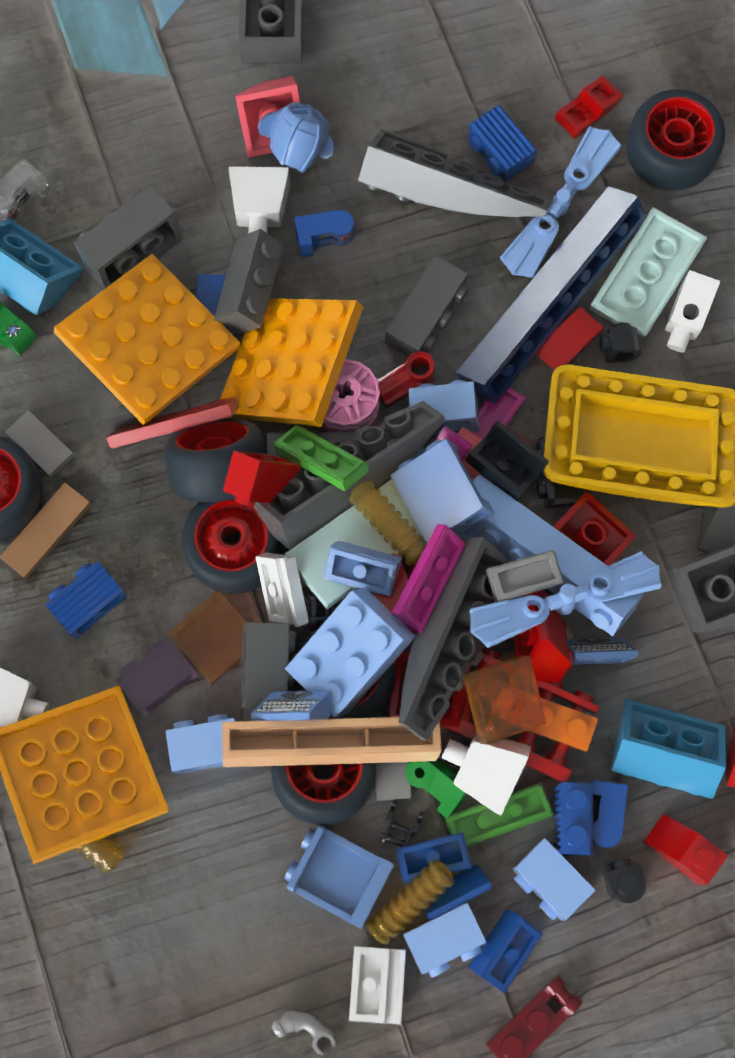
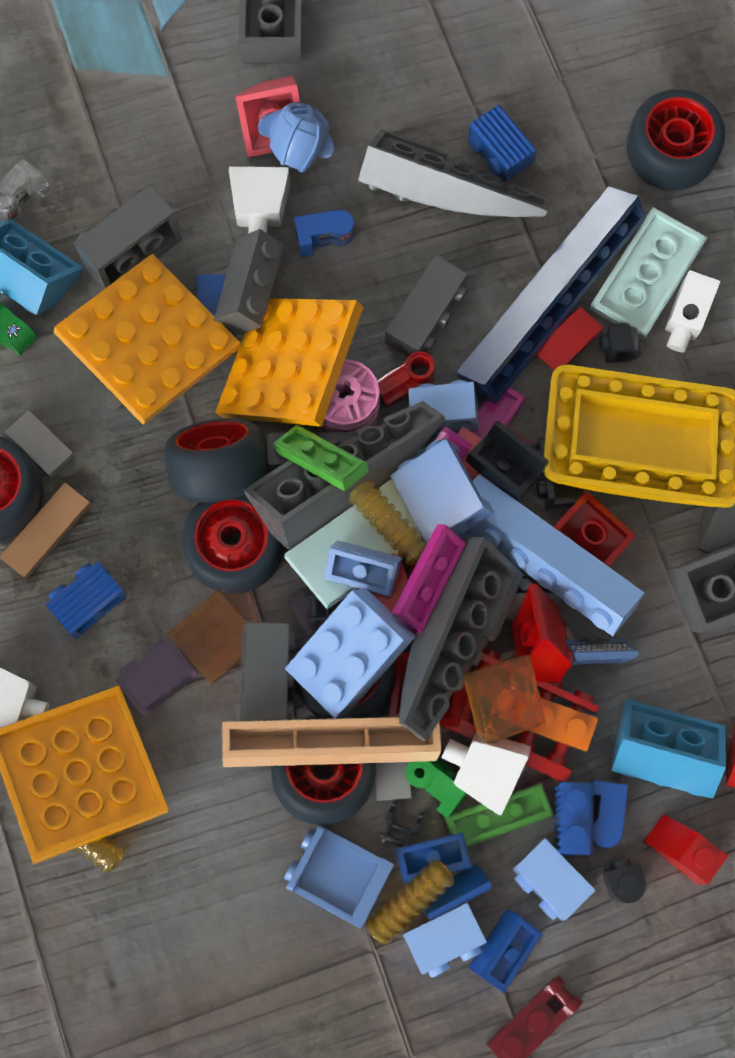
tile [106,396,239,449] -> none
light blue brick [165,714,236,775] -> none
red slope [223,451,301,507] -> none
slope [251,691,331,721] -> none
white plate [255,552,309,627] -> none
light grey piece [272,1010,336,1055] -> none
white plate [349,946,406,1025] -> none
light blue piece [469,551,662,647] -> none
light grey tile [486,550,564,602] -> none
light blue piece [500,127,622,278] -> none
red slope [554,76,624,139] -> none

